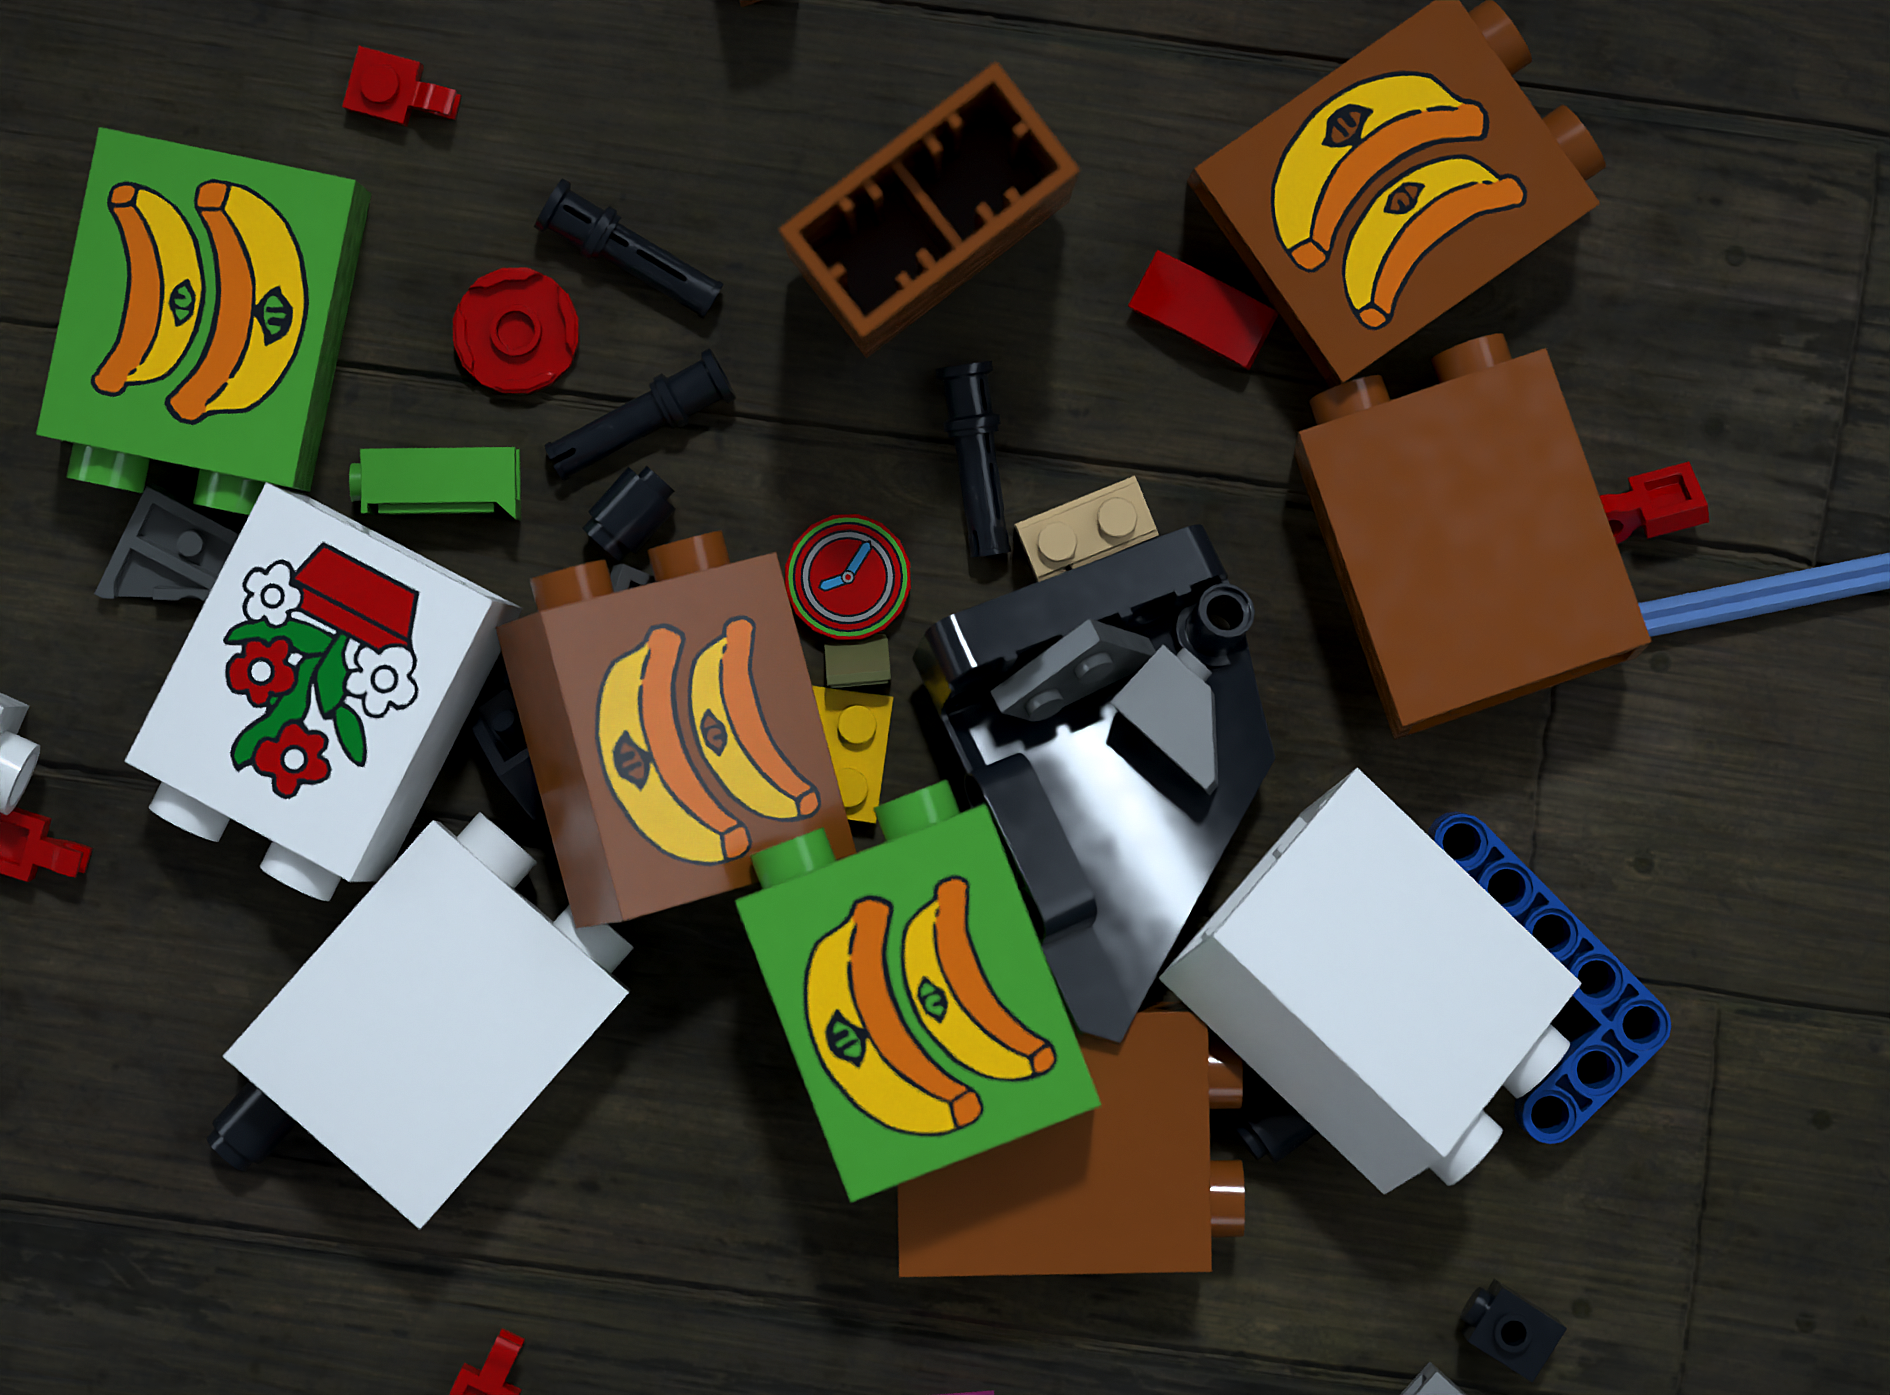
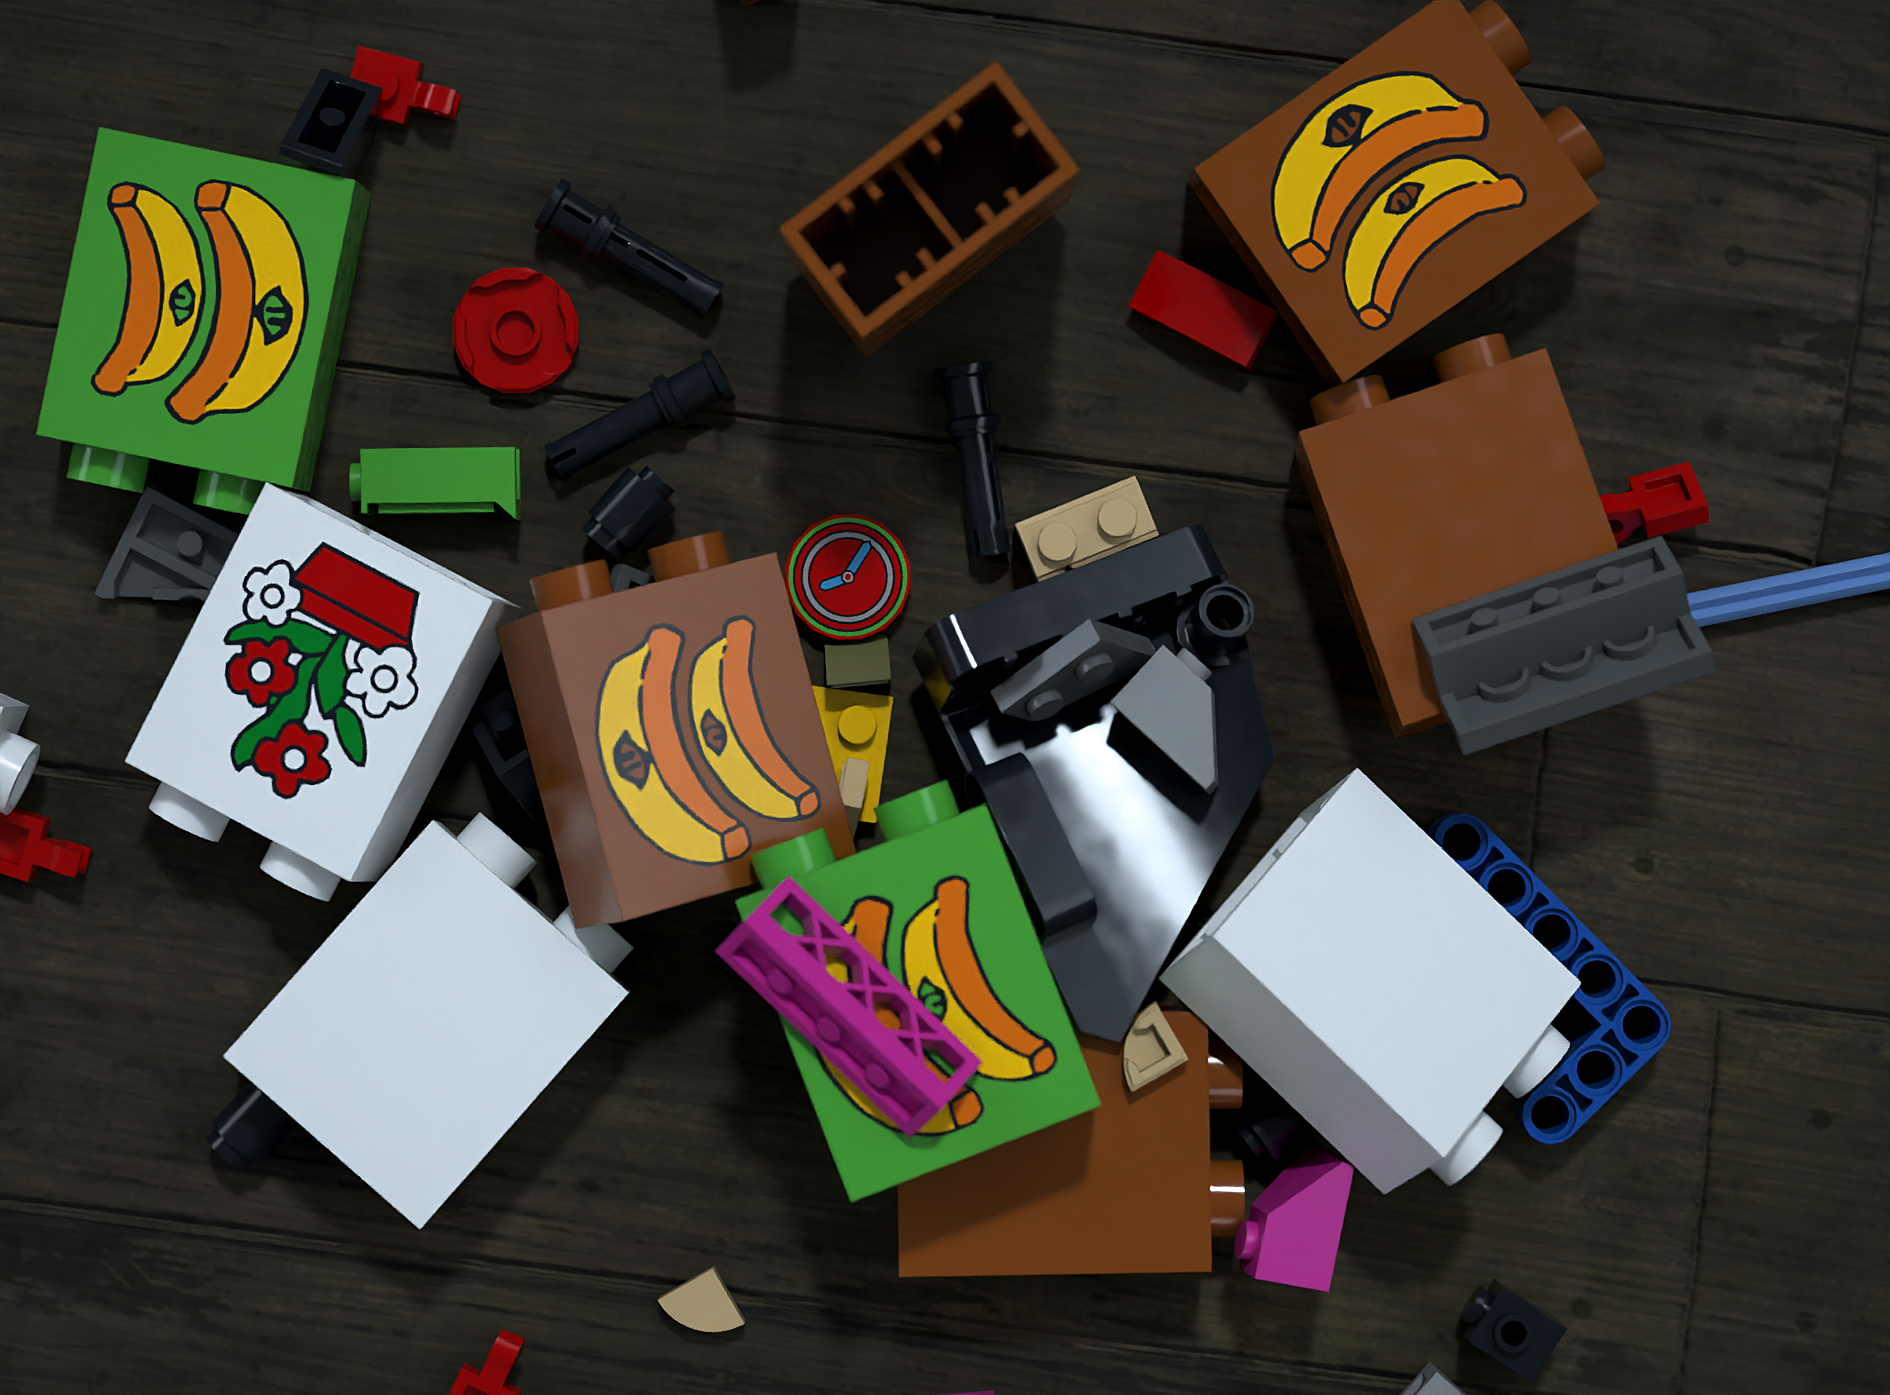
none -> black slope [279,68,383,180]
none -> tan tile [658,1266,745,1332]
none -> dark pink fence [716,875,982,1138]
none -> tan tile [838,757,870,840]
none -> tan tile [1122,1001,1188,1092]
none -> dark pink slope [1235,1144,1355,1292]
none -> dark grey slope [1412,536,1716,755]

